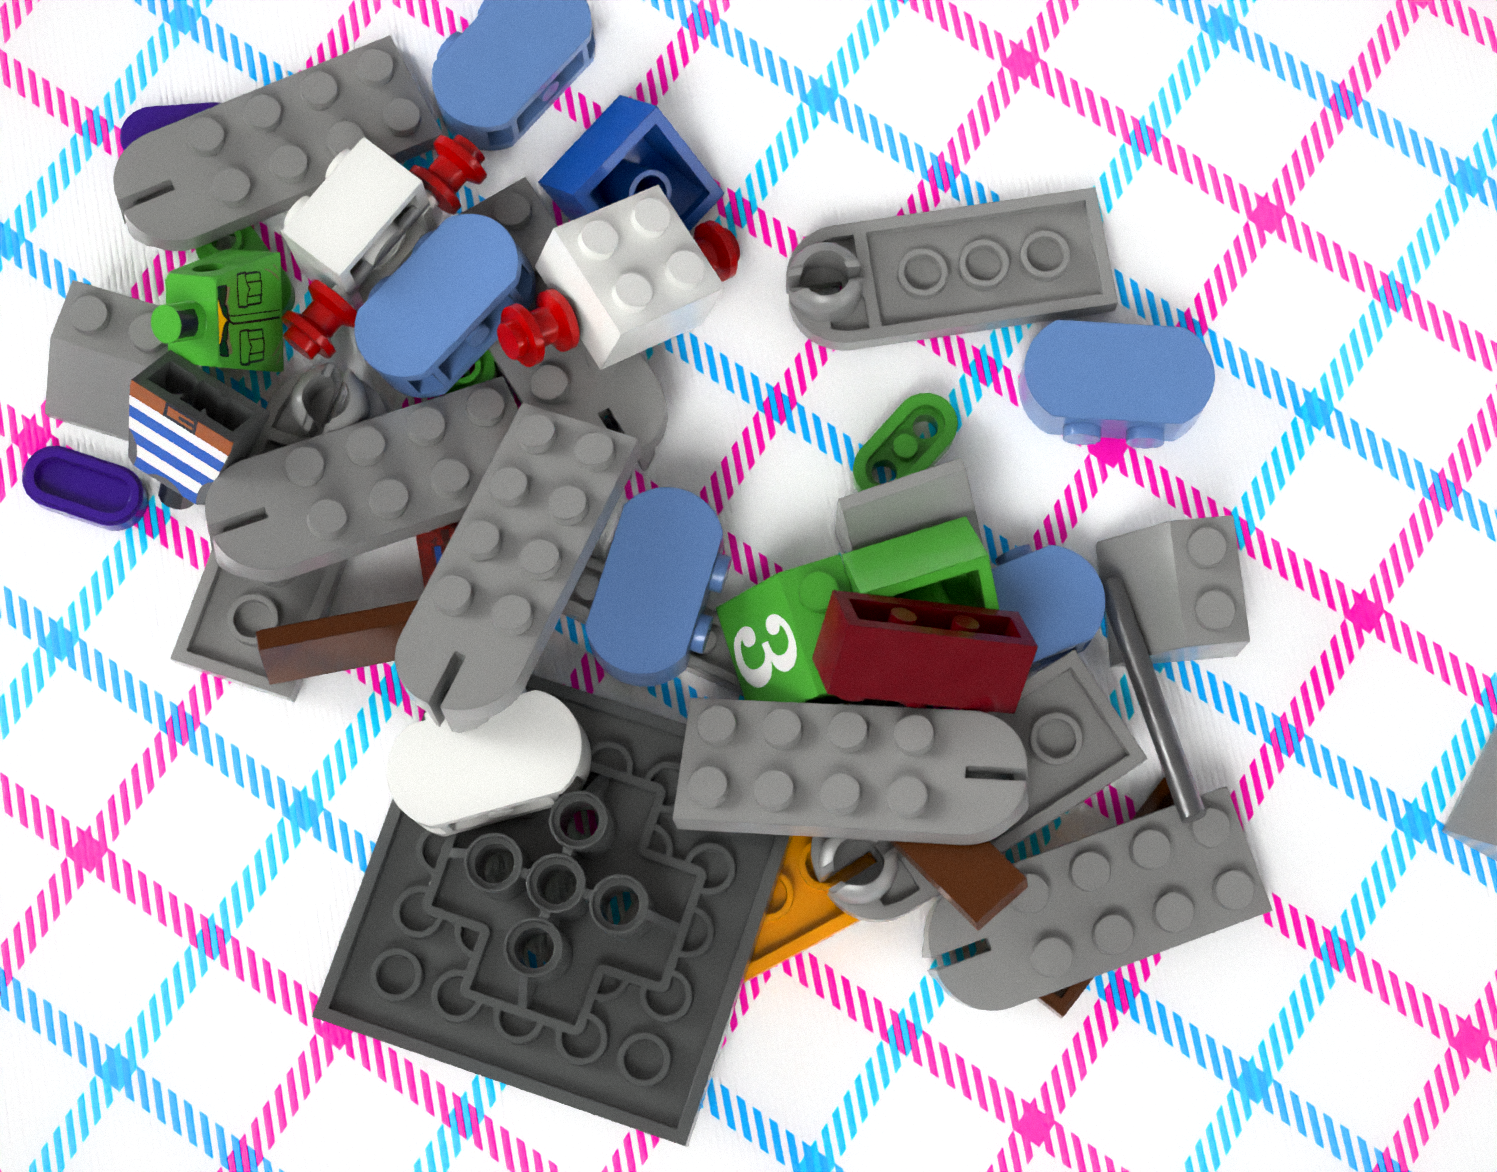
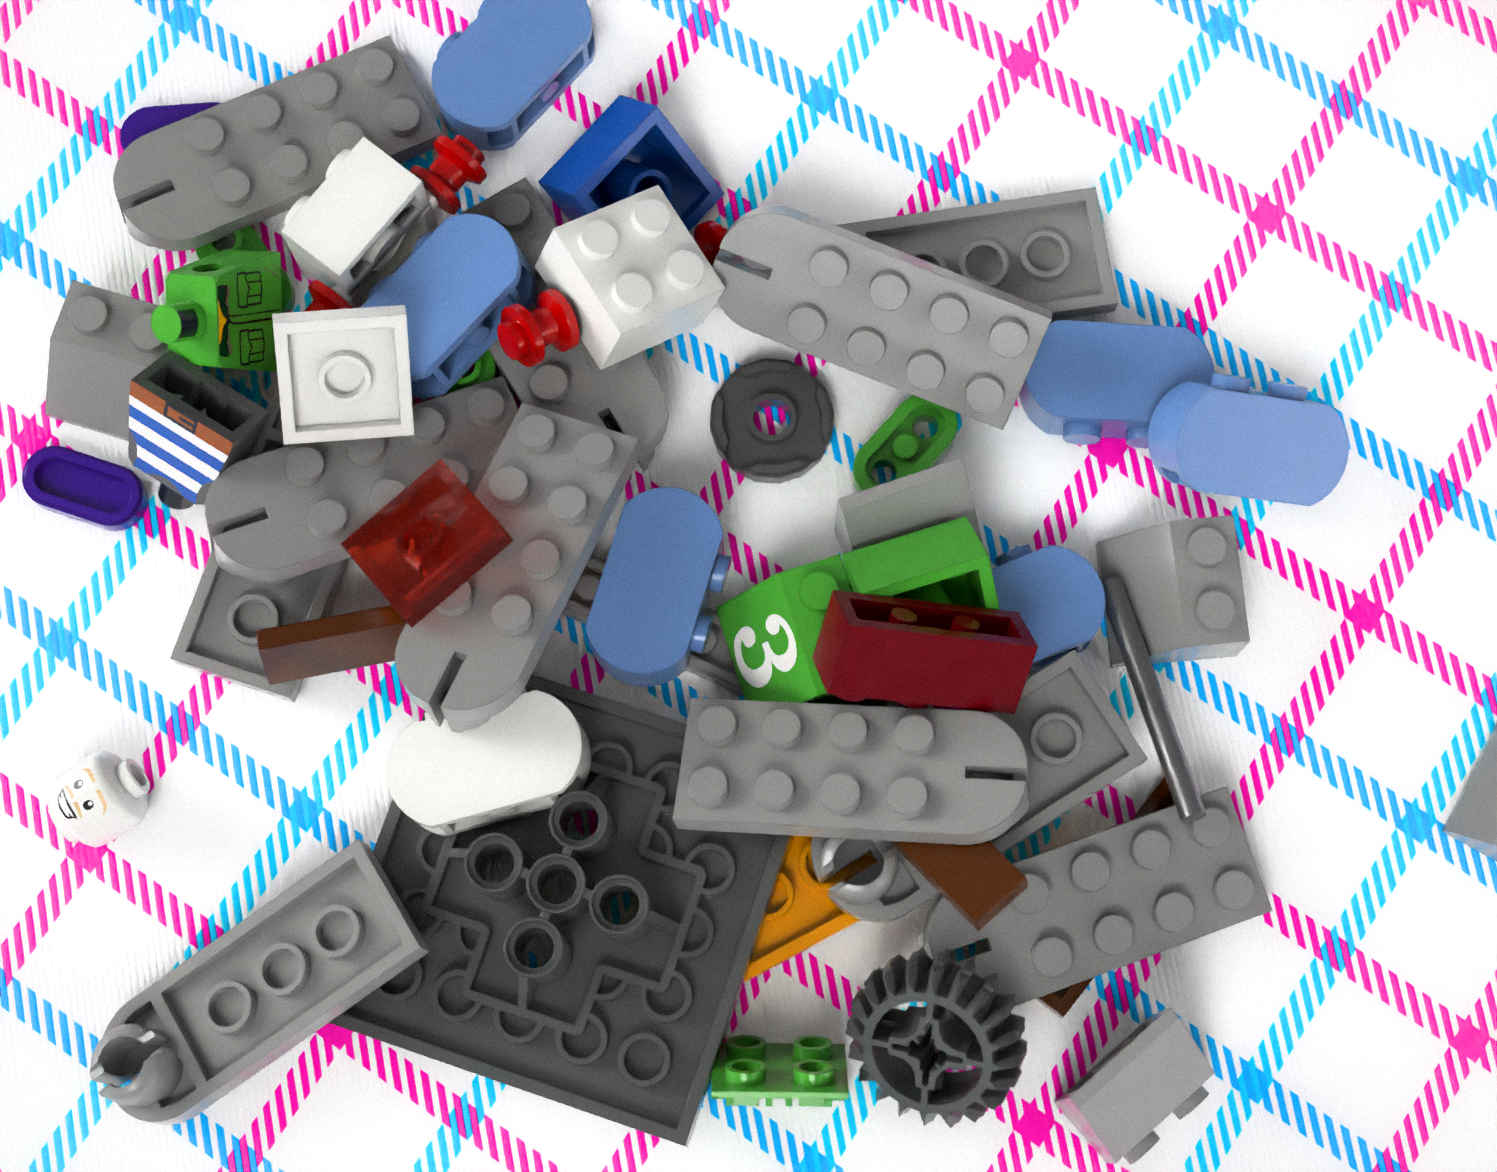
none -> white head [47,751,150,848]
none -> light grey plate [89,839,430,1125]
none -> white tile [272,305,414,445]
none -> clear red tile [341,459,514,628]
none -> dark grey tile [710,358,834,484]
none -> bright green hinge [711,1035,849,1107]
none -> light grey plate [712,206,1053,430]
none -> dark grey gear [845,947,1028,1128]
none -> light grey slope [1054,1007,1215,1165]
none -> medium blue brick [1148,373,1349,506]

